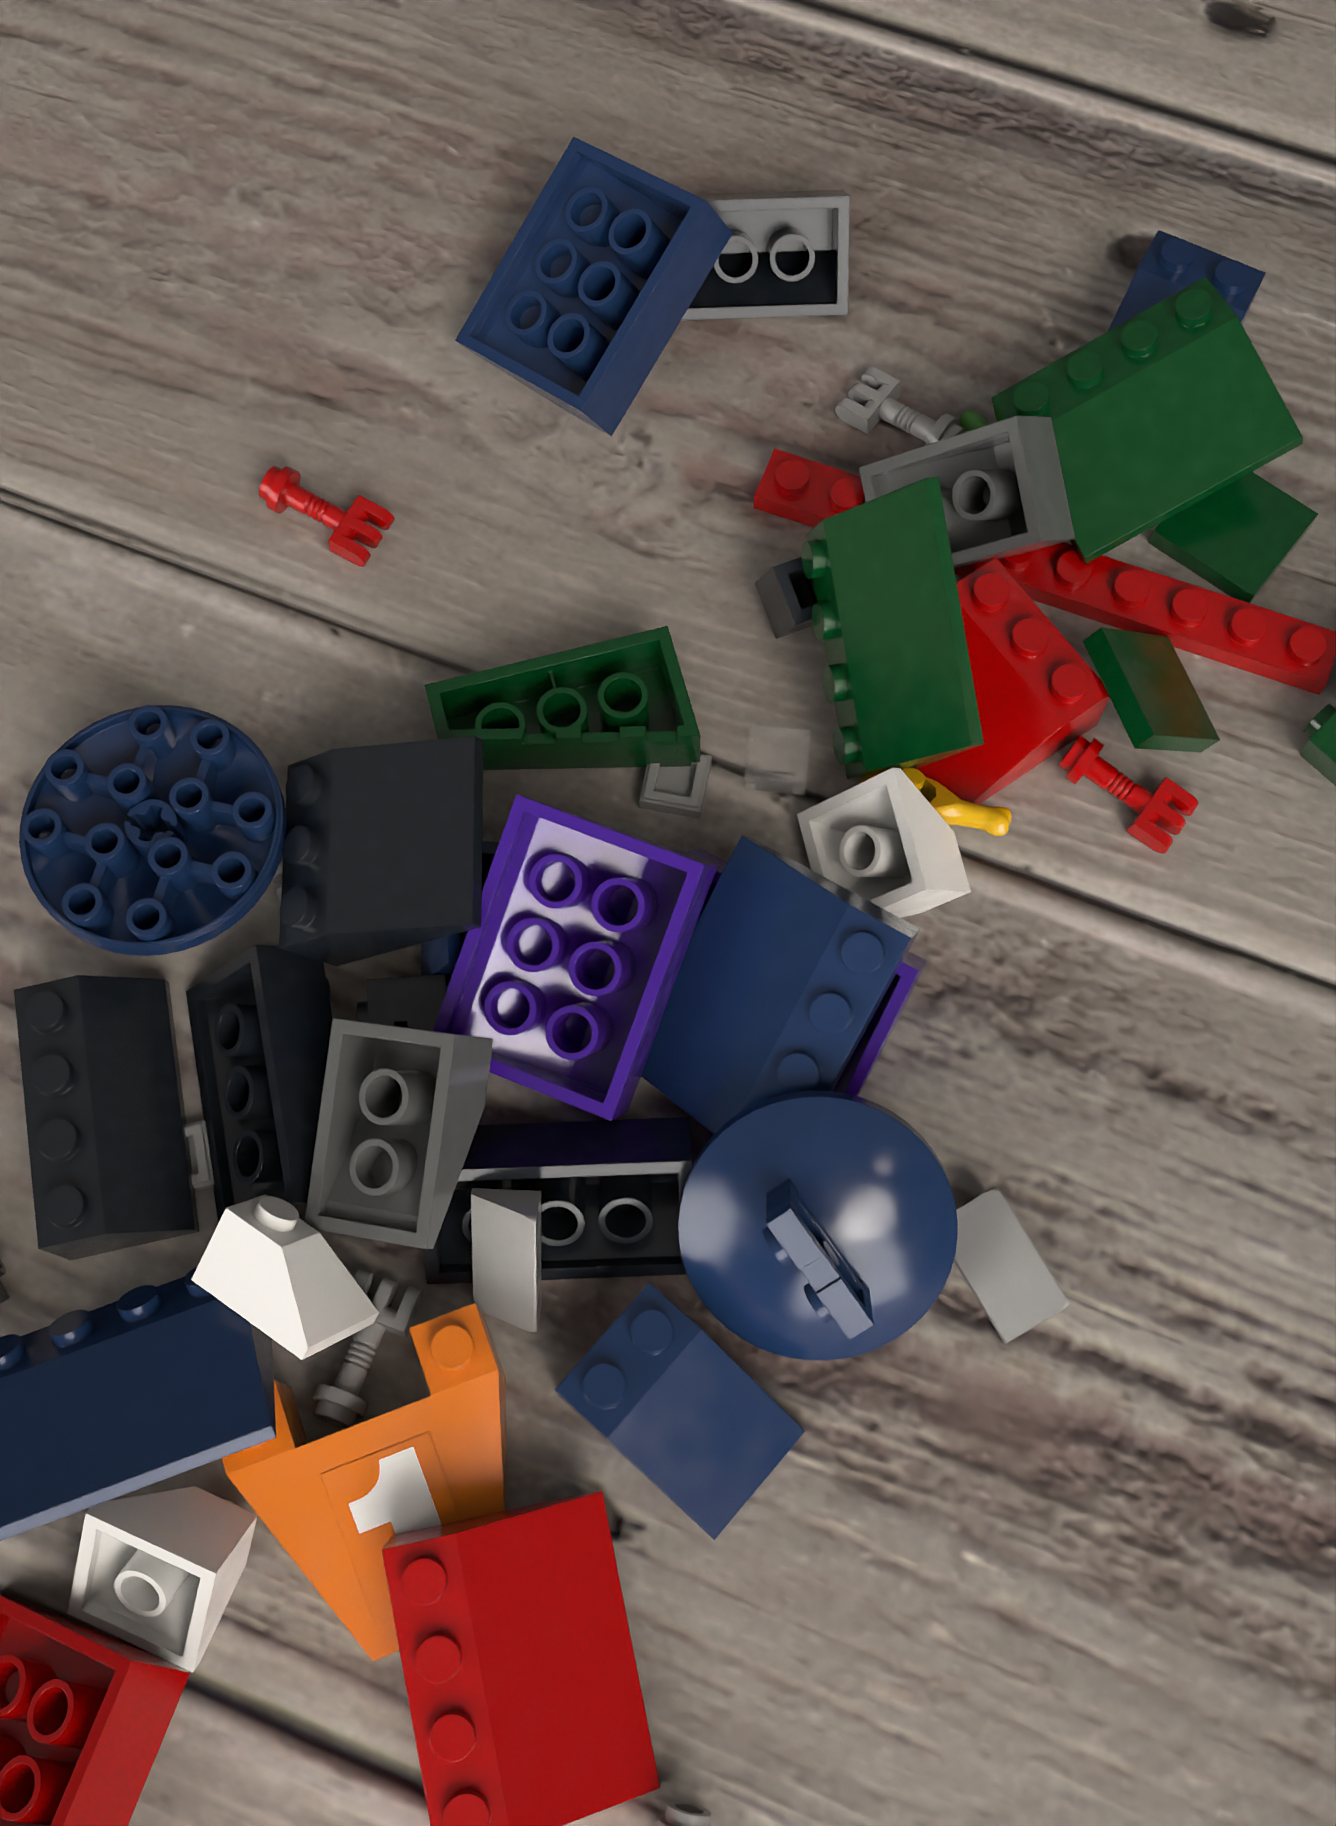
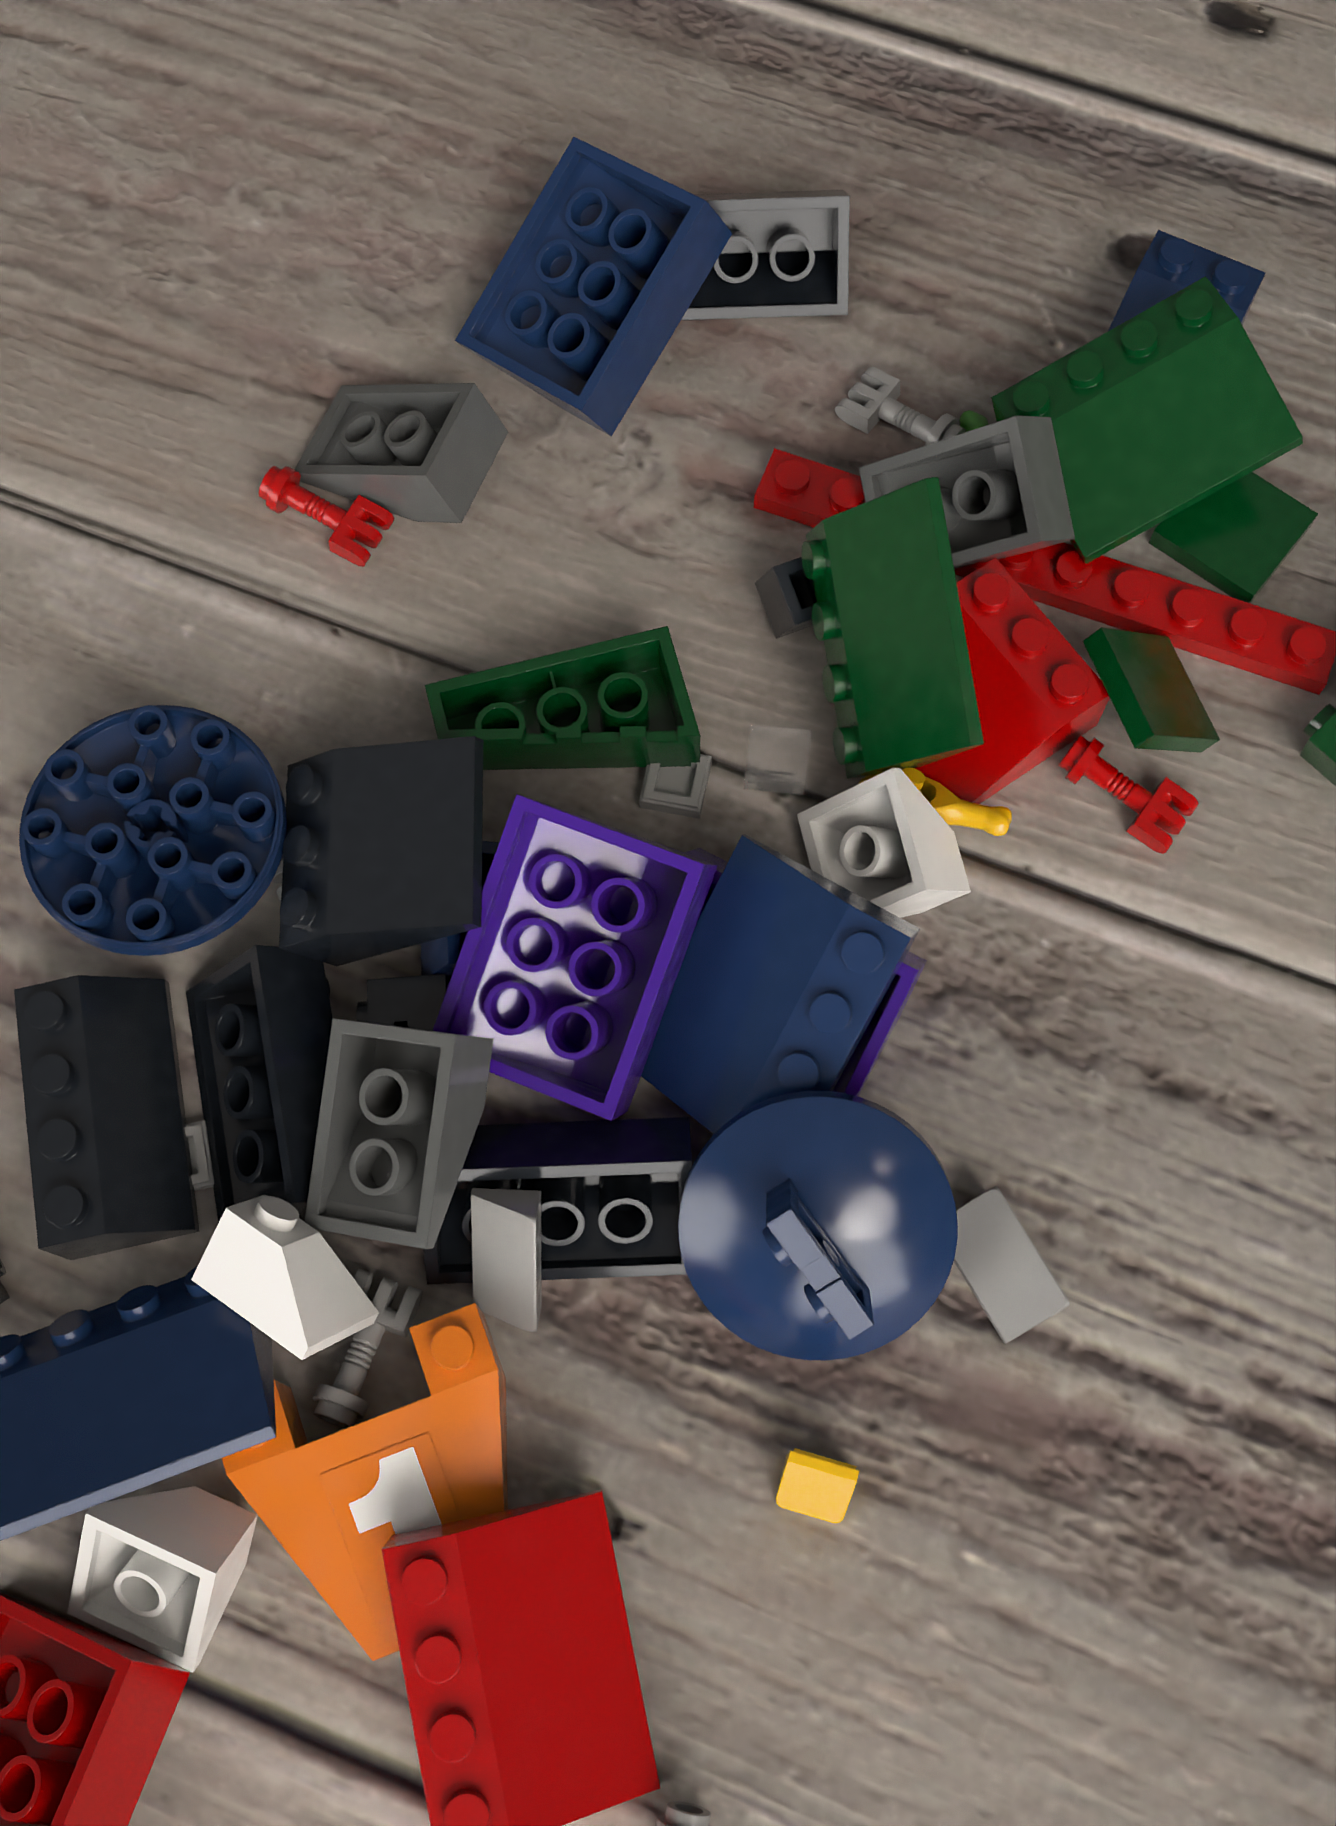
dark blue slope [555,1283,805,1540] -> none
none -> dark grey slope [295,383,508,523]
none -> yellow slope [775,1448,859,1523]

